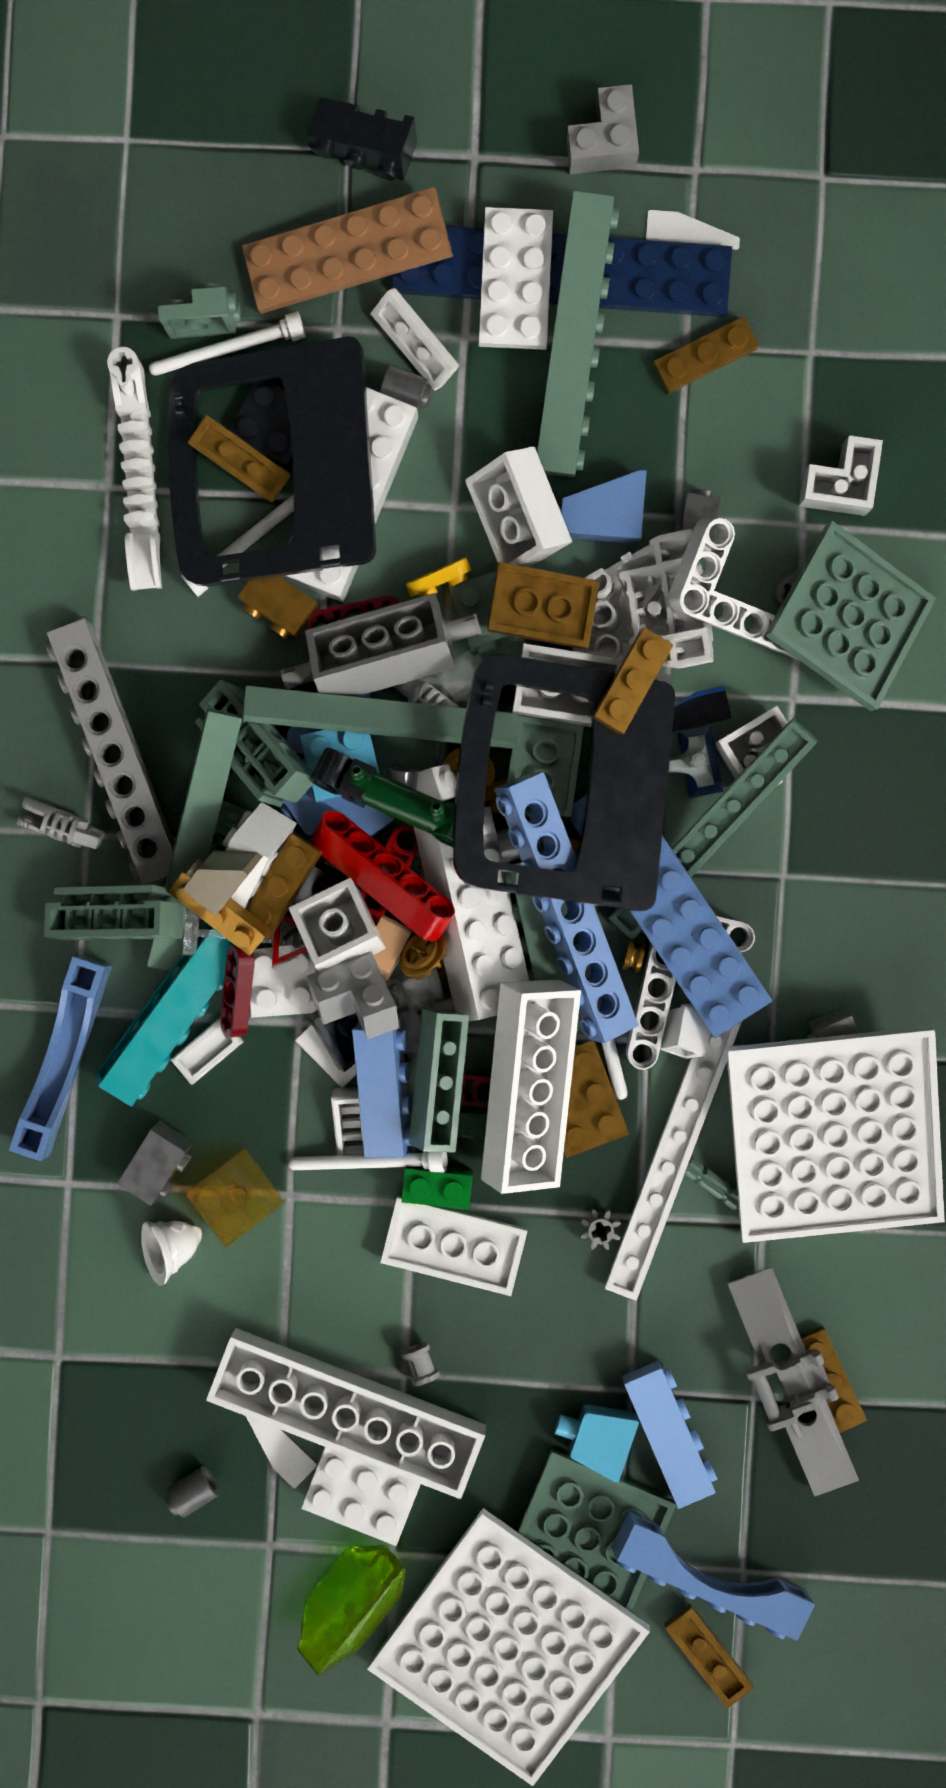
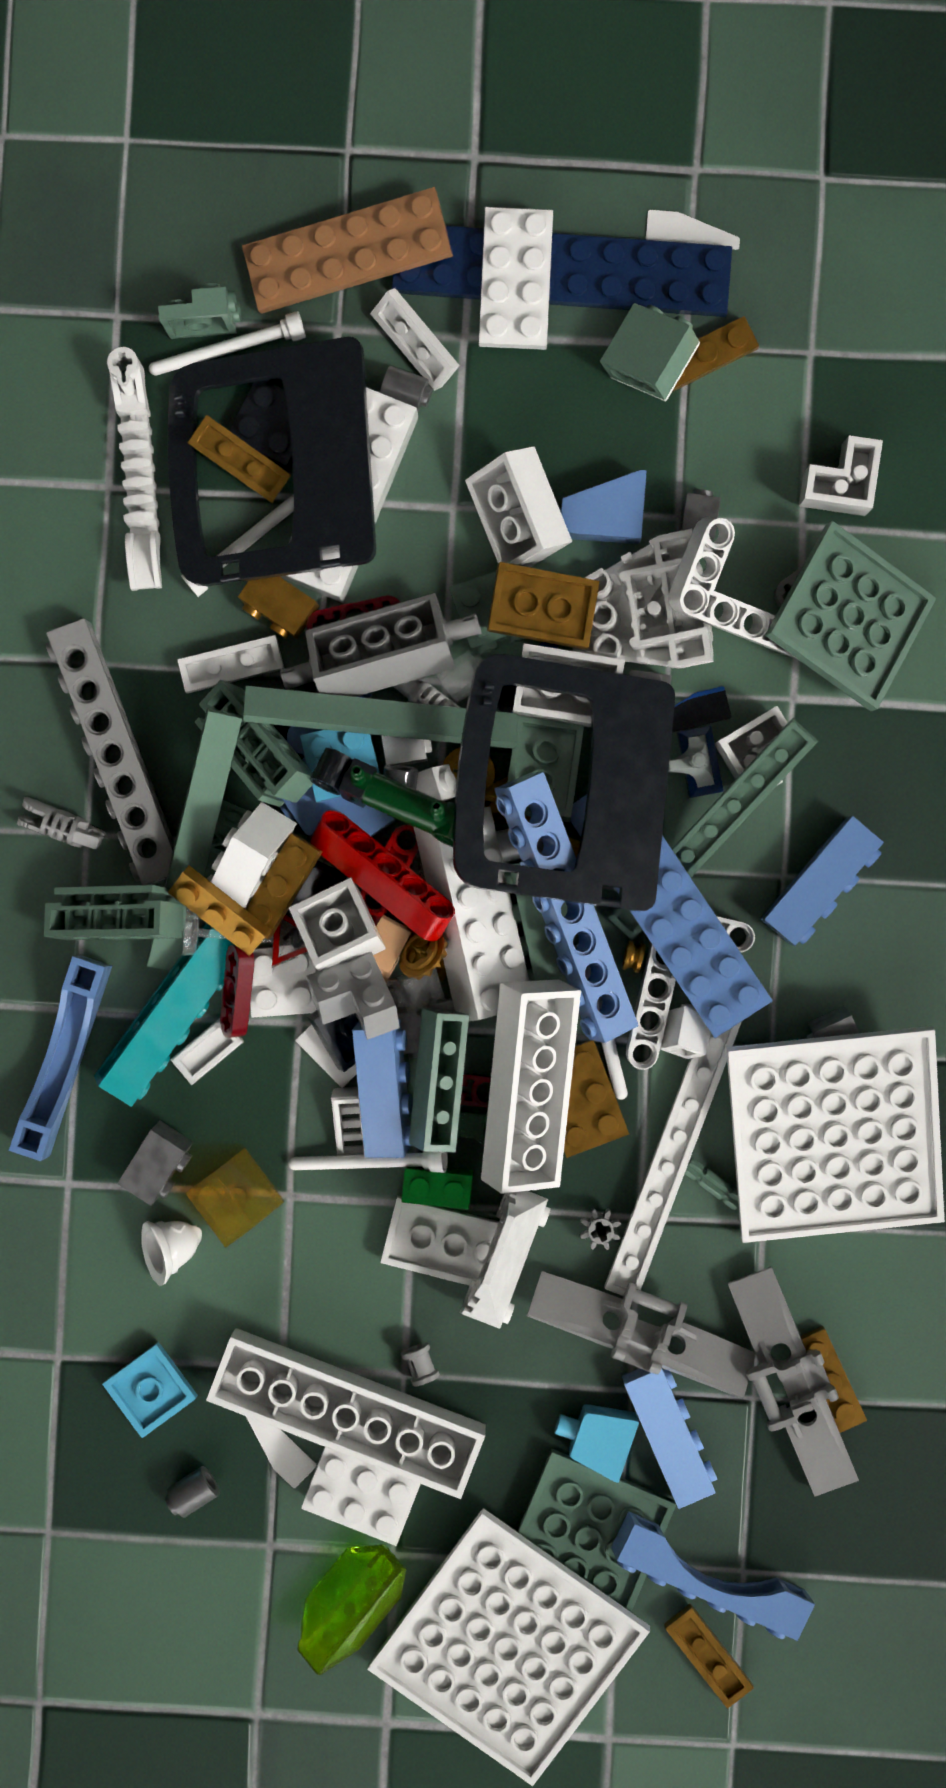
dark tan slope [183,851,263,916] -> none
black wedge [306,97,417,181] -> none
yellow plate [405,557,472,598] -> none
sand green brick [537,191,620,478] -> none
light grey brick [566,84,639,174] -> none
pearl gold plate [592,627,673,735] -> none
none -> medium azure plate [102,1341,198,1438]
none -> white plate [178,635,285,694]
none -> white brick [381,735,433,765]
none -> white wedge [459,1191,551,1329]
none -> light grey piece [527,1271,756,1399]
none -> sand green piece [600,303,700,401]
none -> medium blue brick [760,816,884,946]

